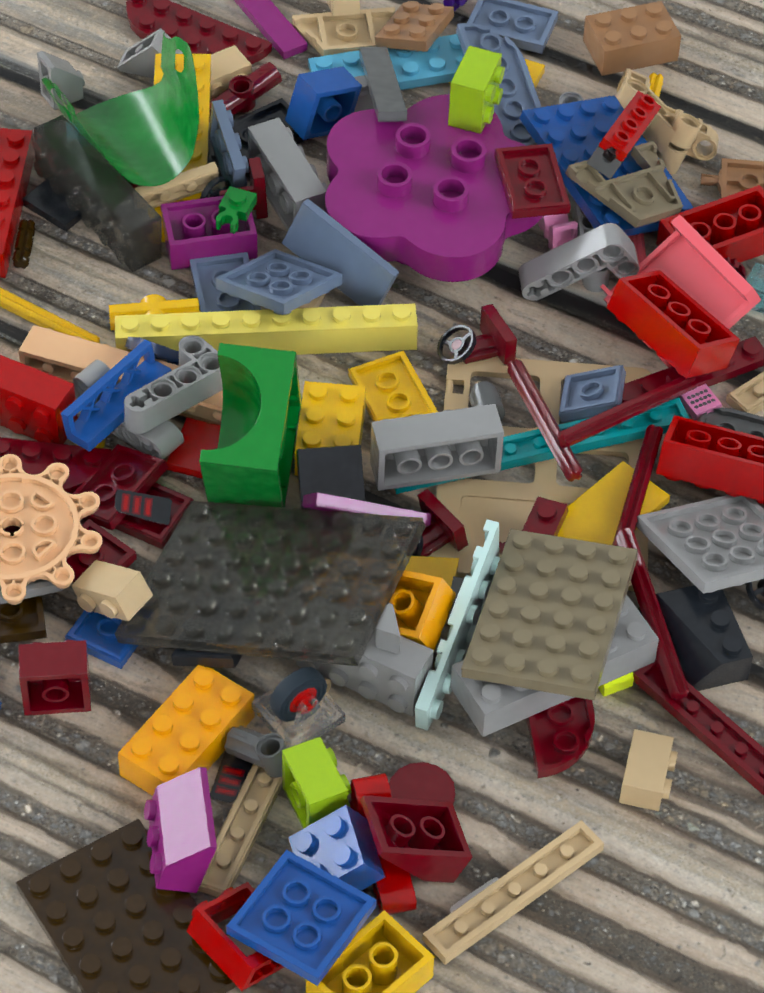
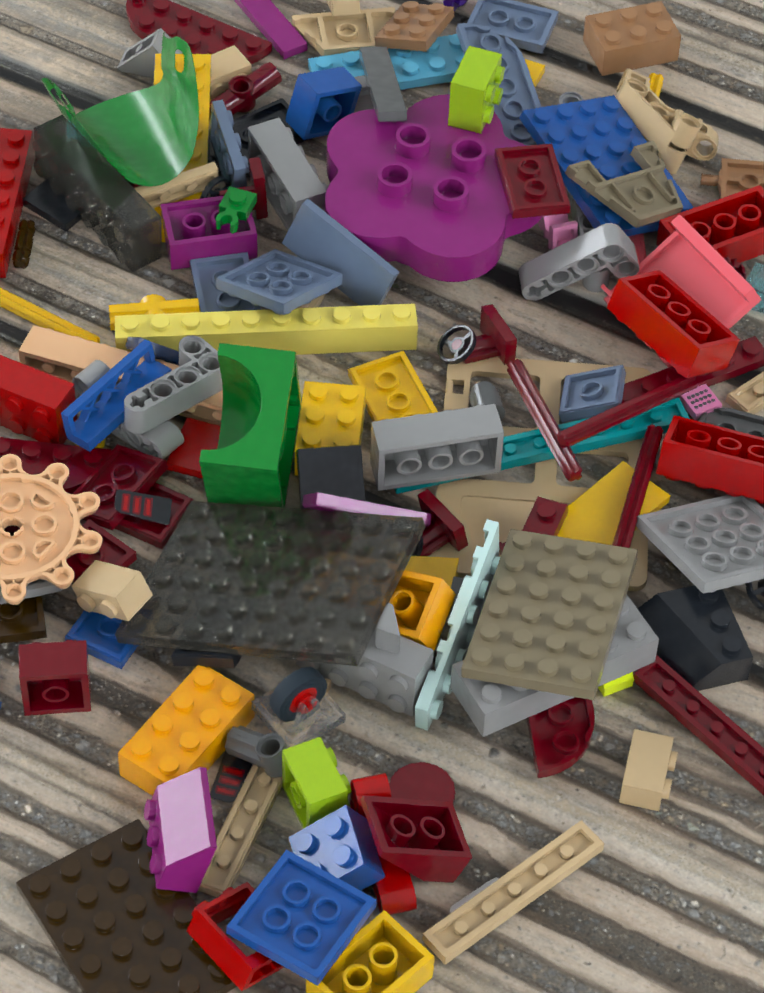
light grey slope [37,51,85,110] -> none
red piece [587,90,662,179] -> none
dark red axle [616,528,689,700] -> none

